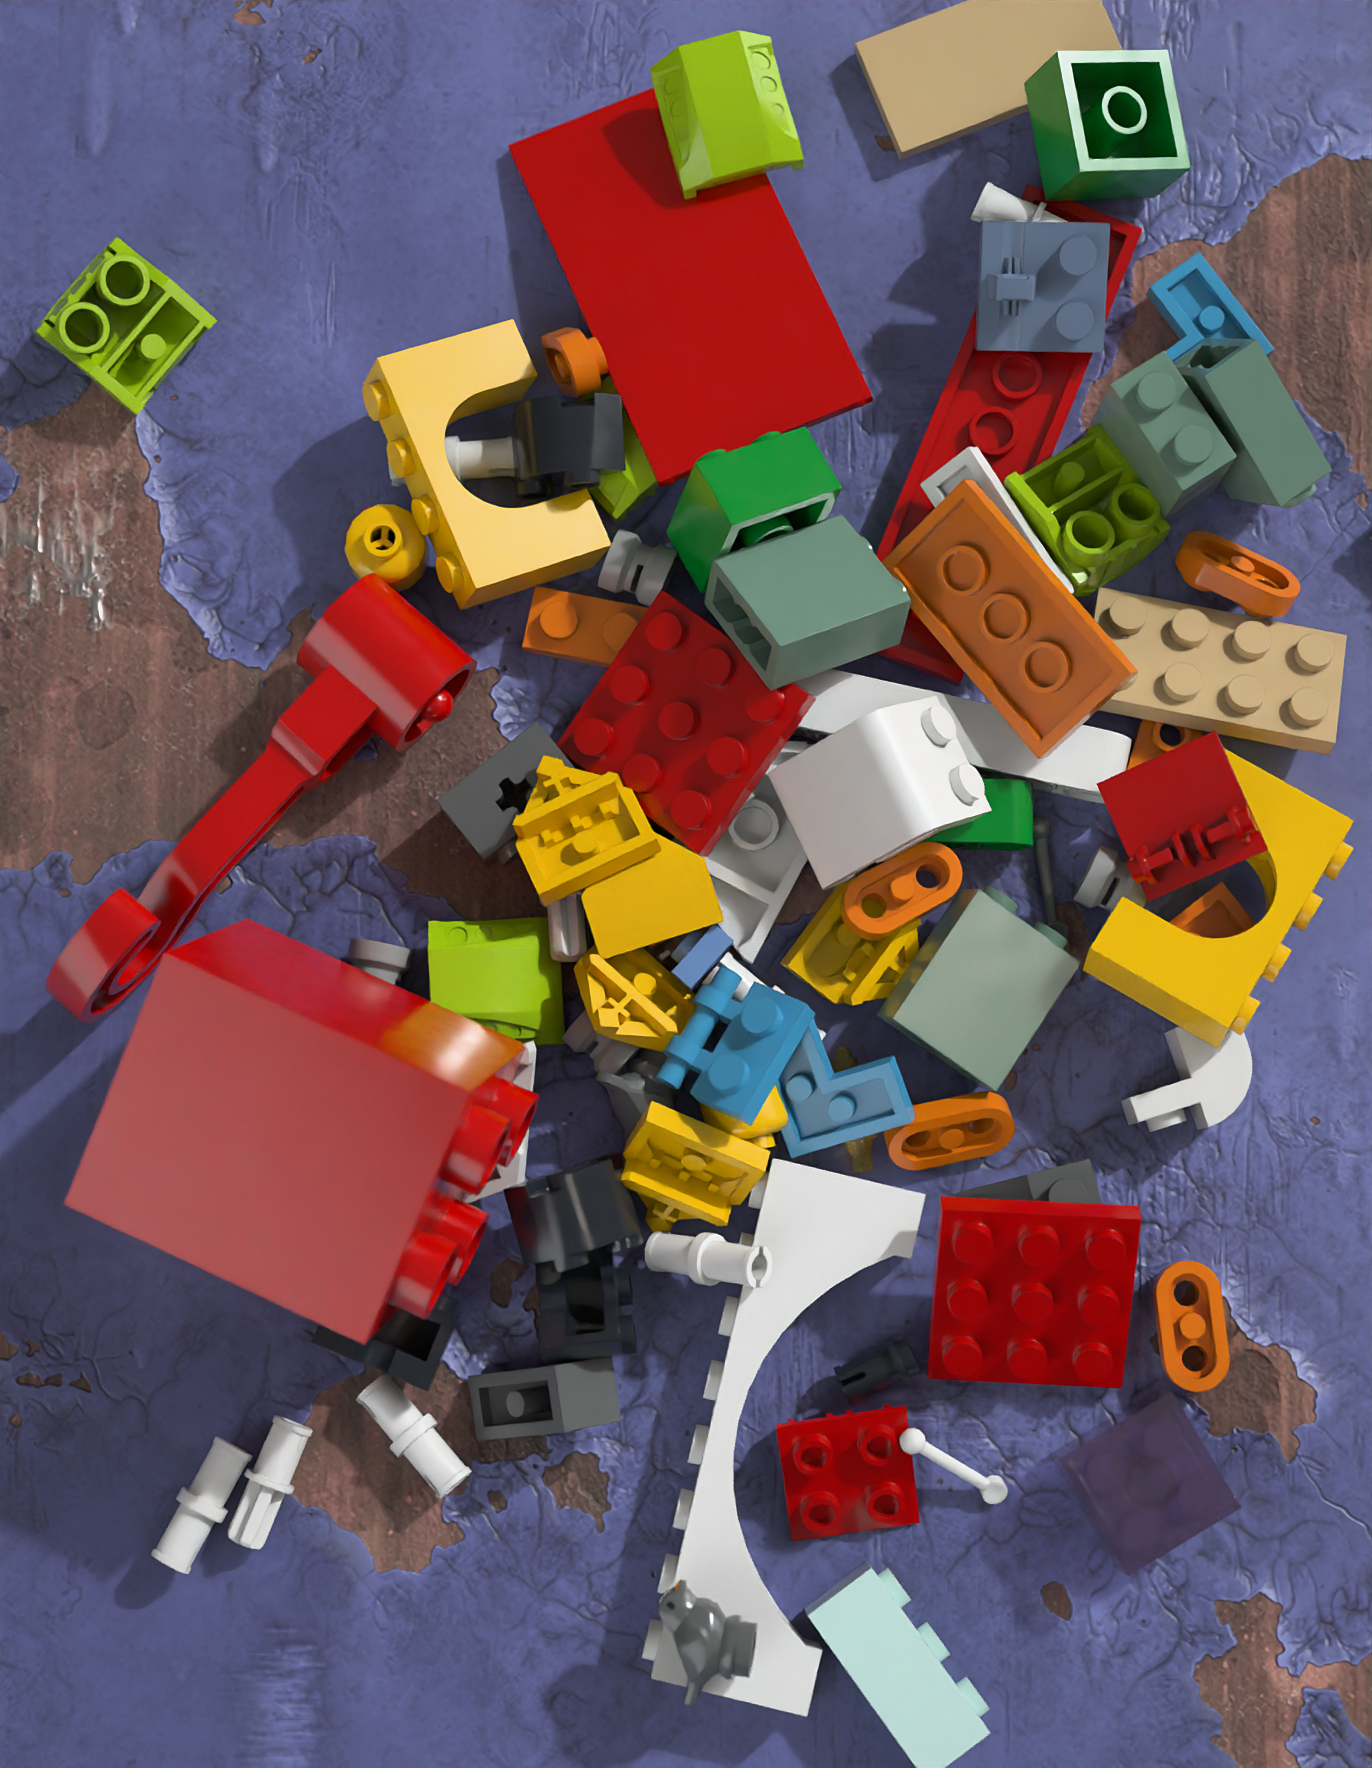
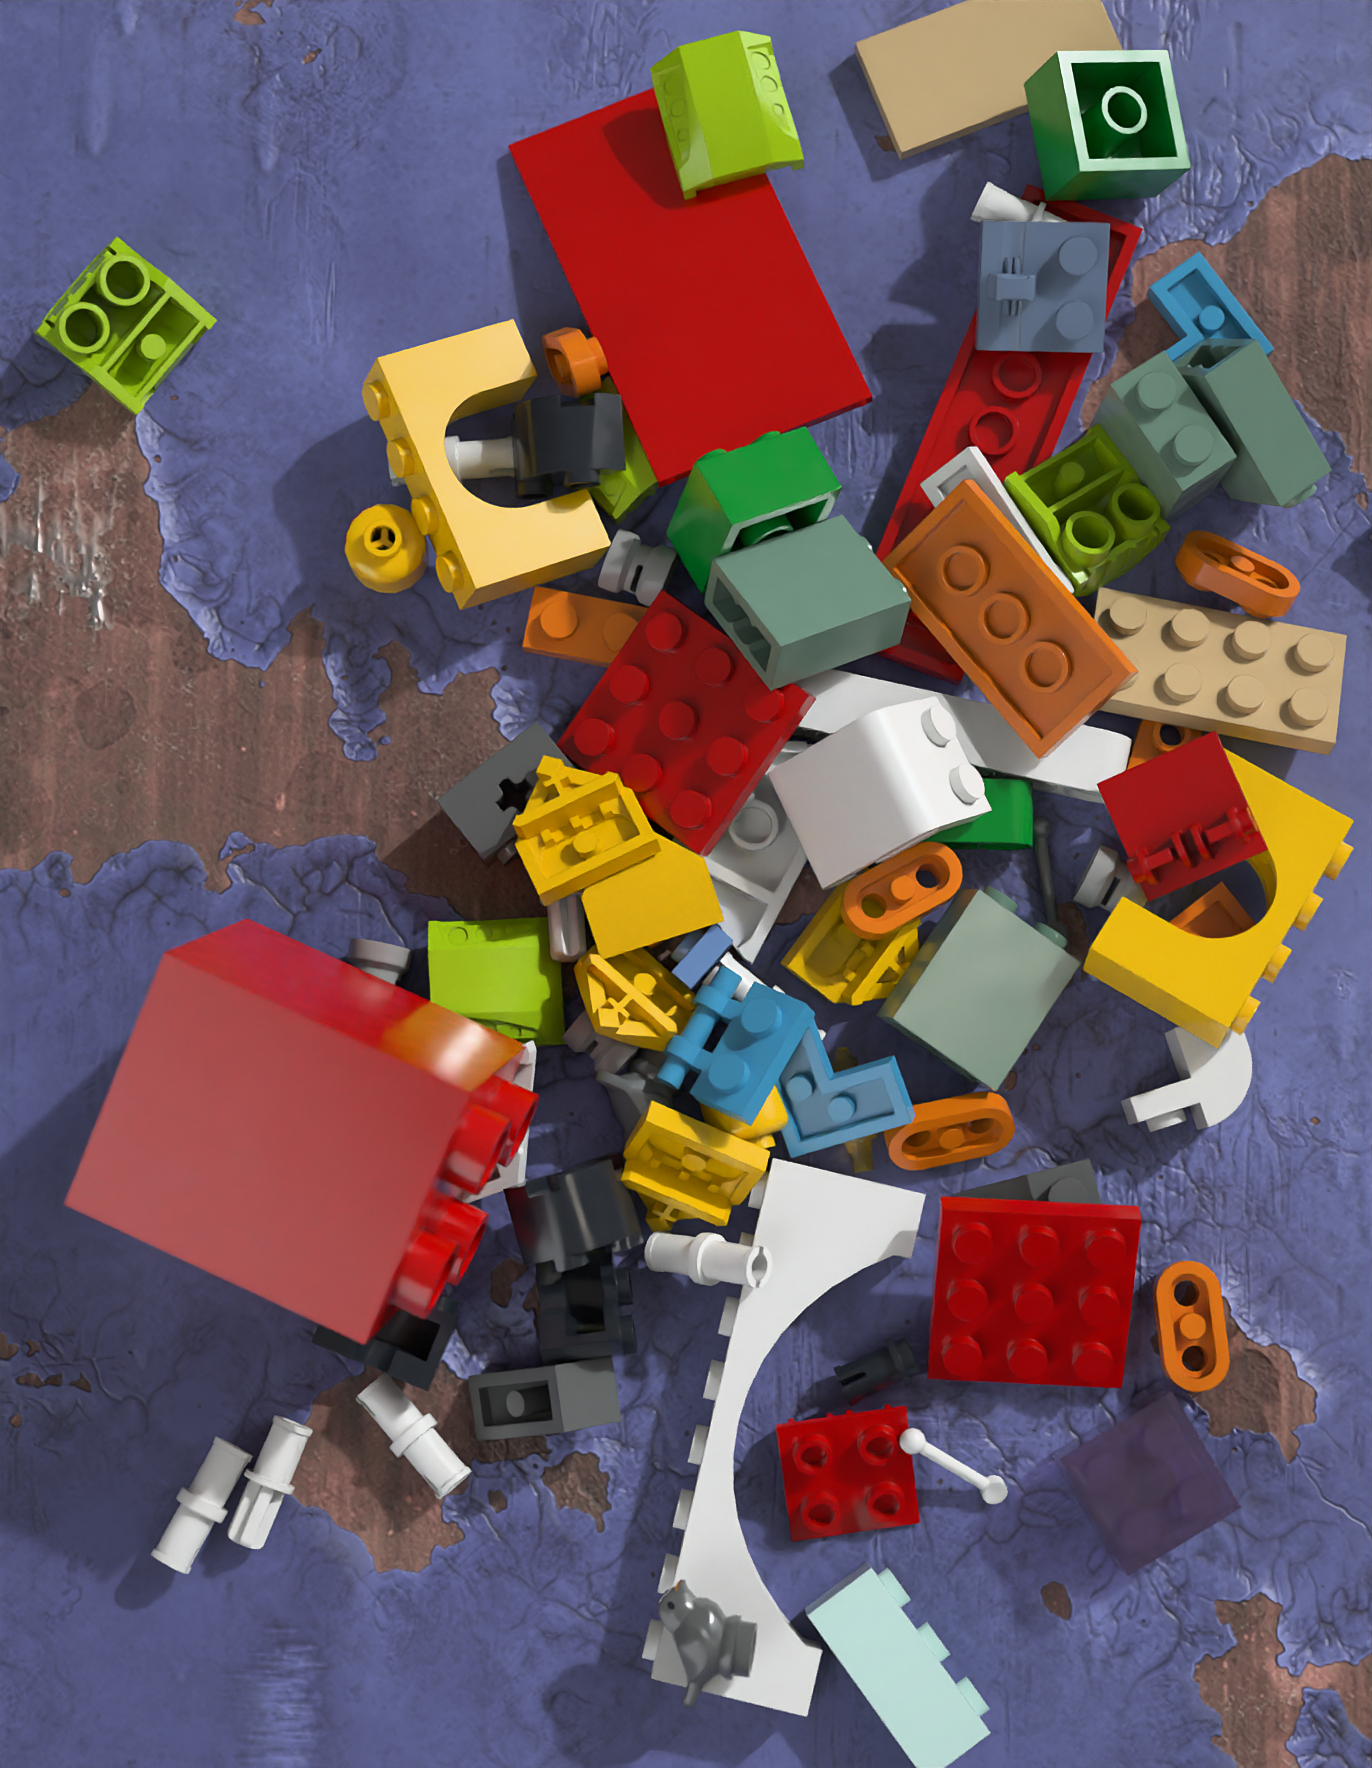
red piece [45,573,478,1024] -> none

